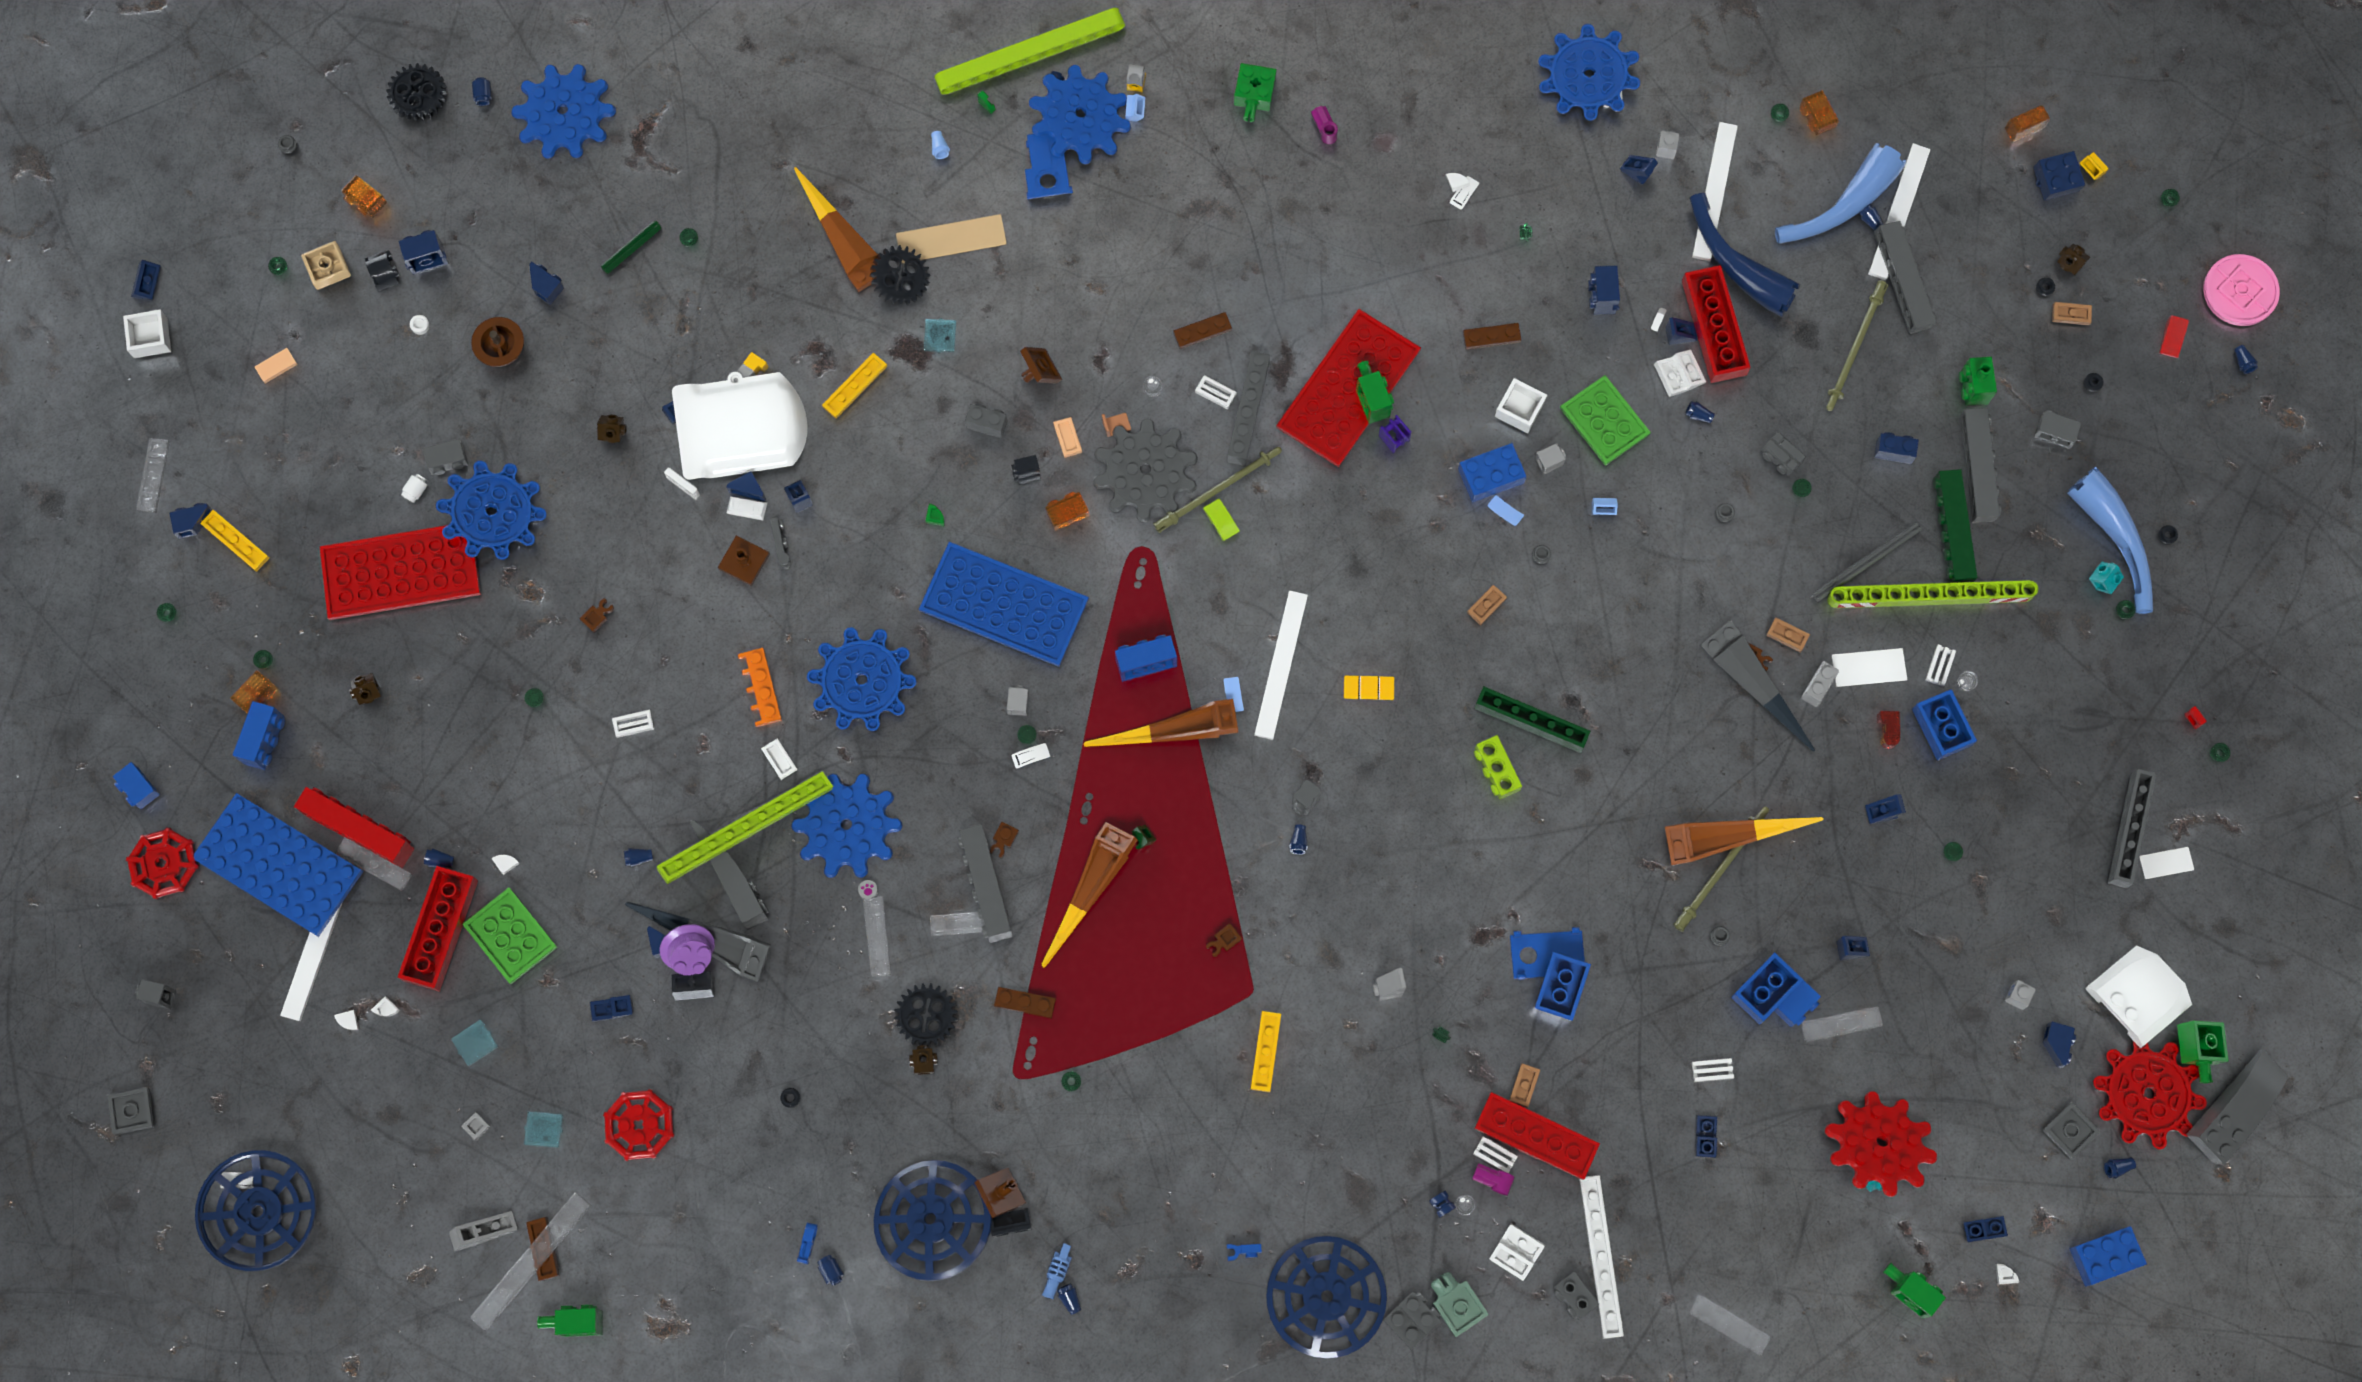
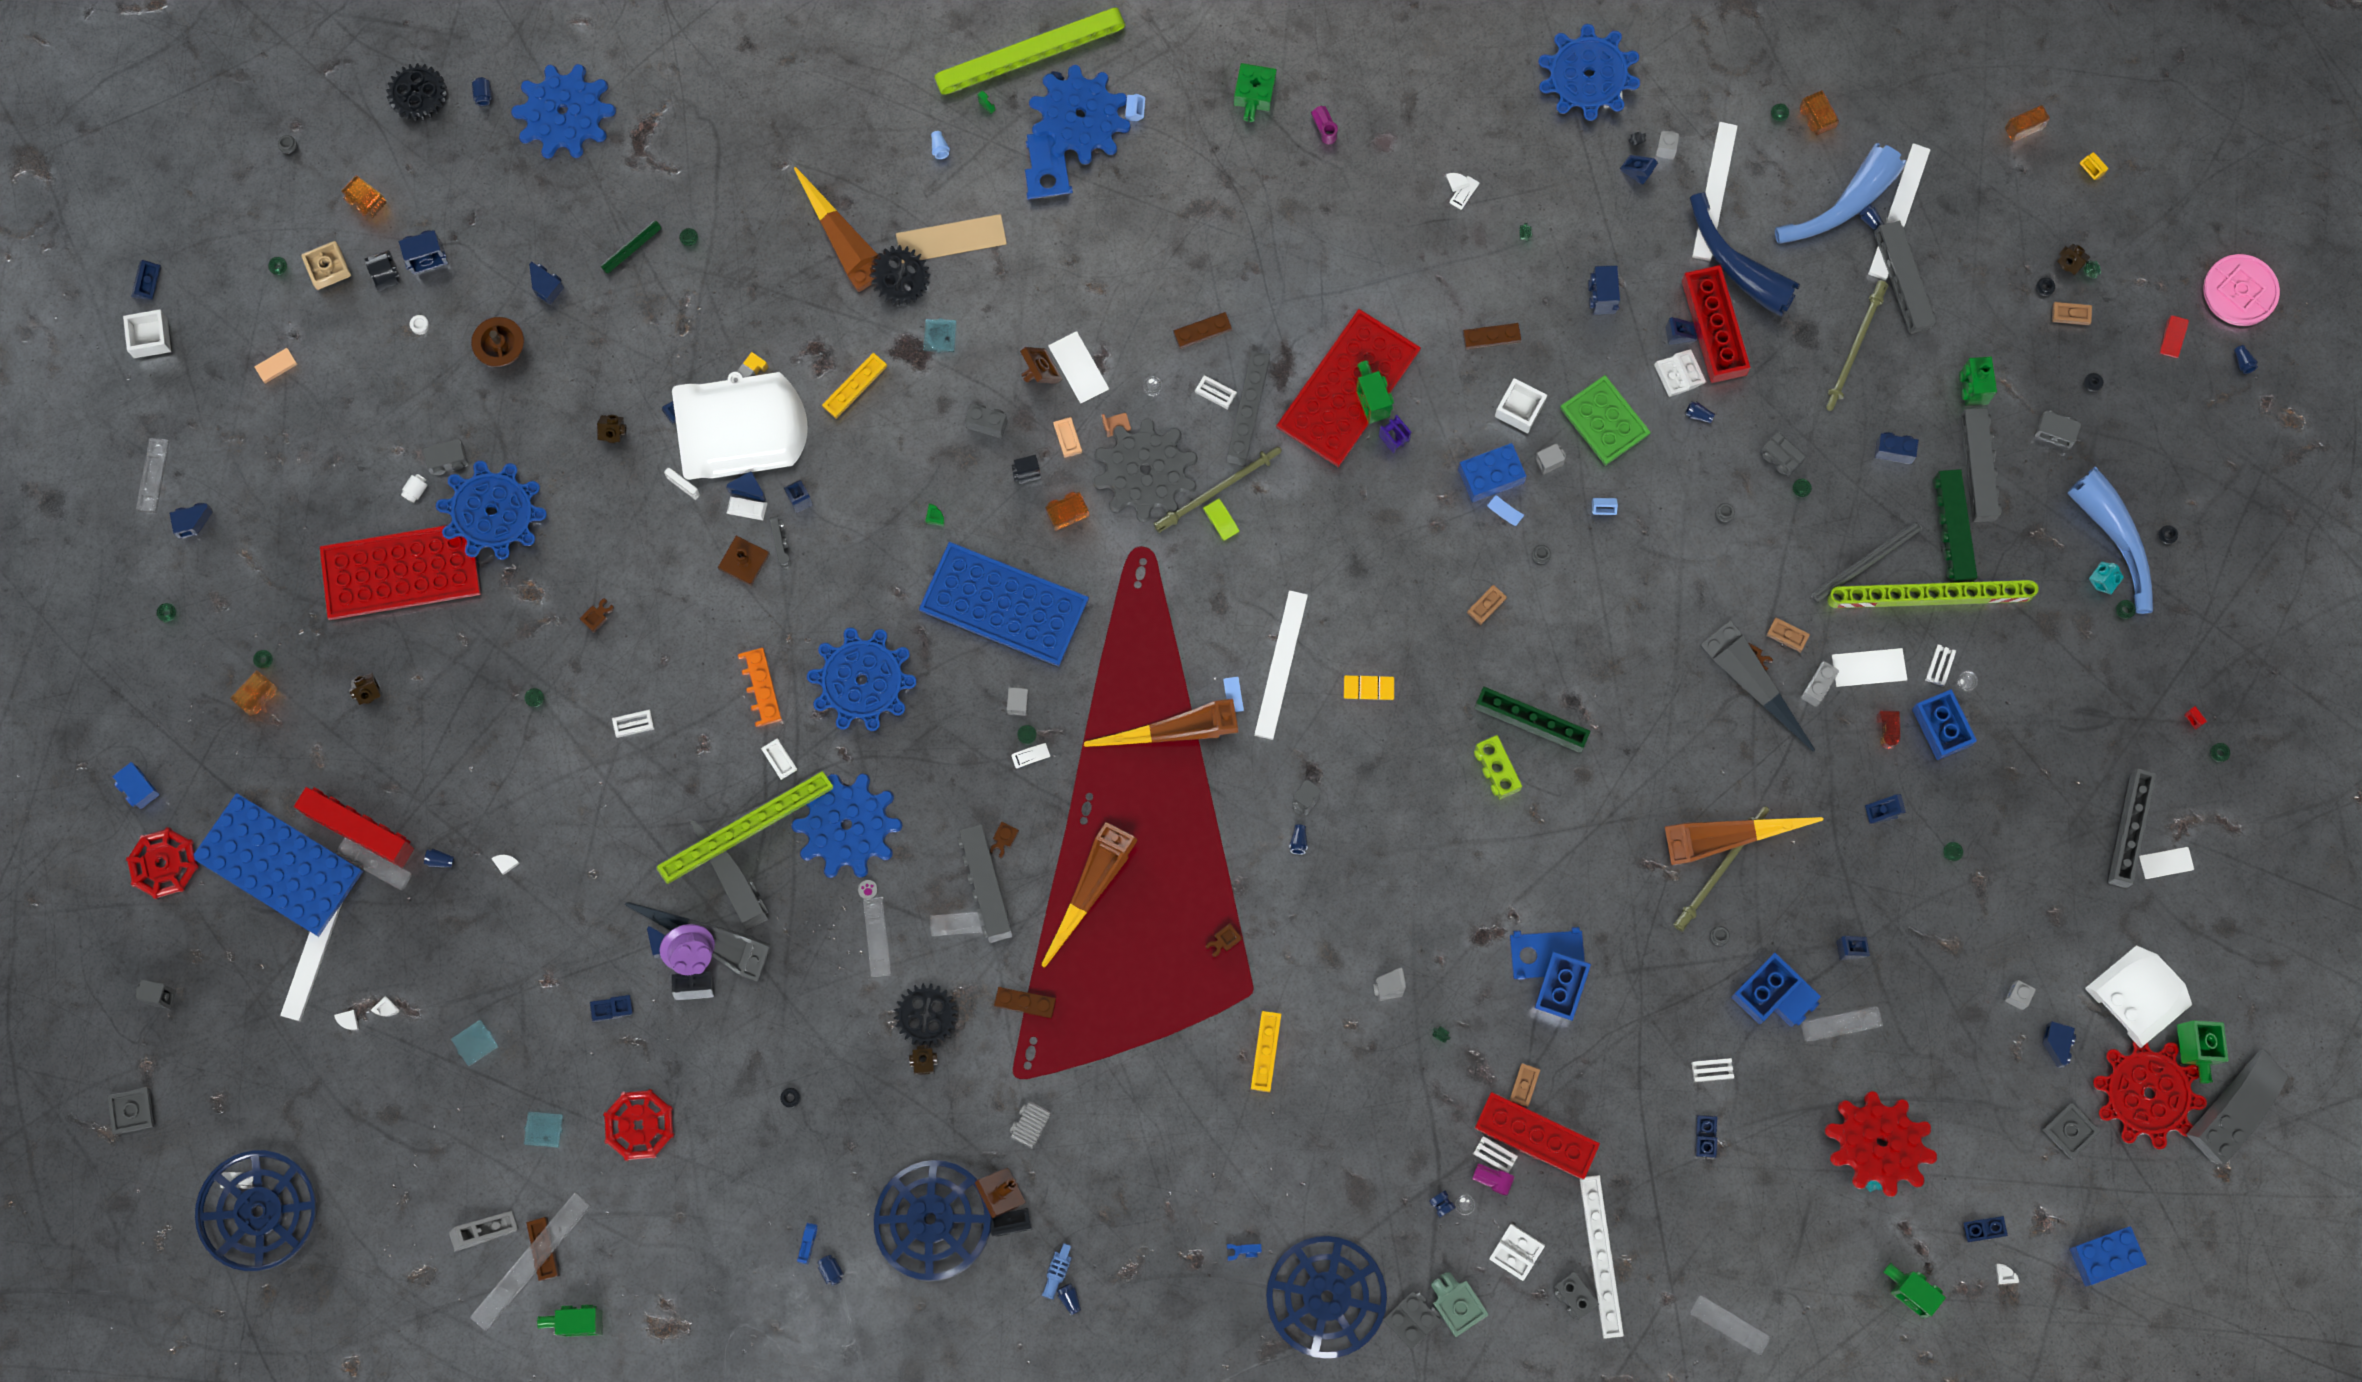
yellow plate [200,510,269,572] -> none
blue brick [233,701,285,770] -> none
red brick [397,866,478,992] -> none
light grey tile [461,1112,490,1141] -> none
bright green plate [462,888,558,984] -> none
dark blue cone [624,848,653,867] -> none
clear green plate [1061,1071,1081,1092] -> none
blue brick [1115,635,1177,682] -> none
light grey leg [1127,64,1146,93] -> none
dark green tile [1132,825,1156,849] -> none
white tile [1651,308,1667,331] -> none
dark blue brick [2033,151,2085,201] -> none
dark blue cone [2104,1157,2136,1179] -> none
clear green plate [2161,189,2180,207] -> none
none -> light grey brick [1010,1101,1051,1149]
none -> white sticker [1048,331,1109,404]
none -> black plate [1628,131,1646,146]
none -> clear green plate [2084,260,2101,279]

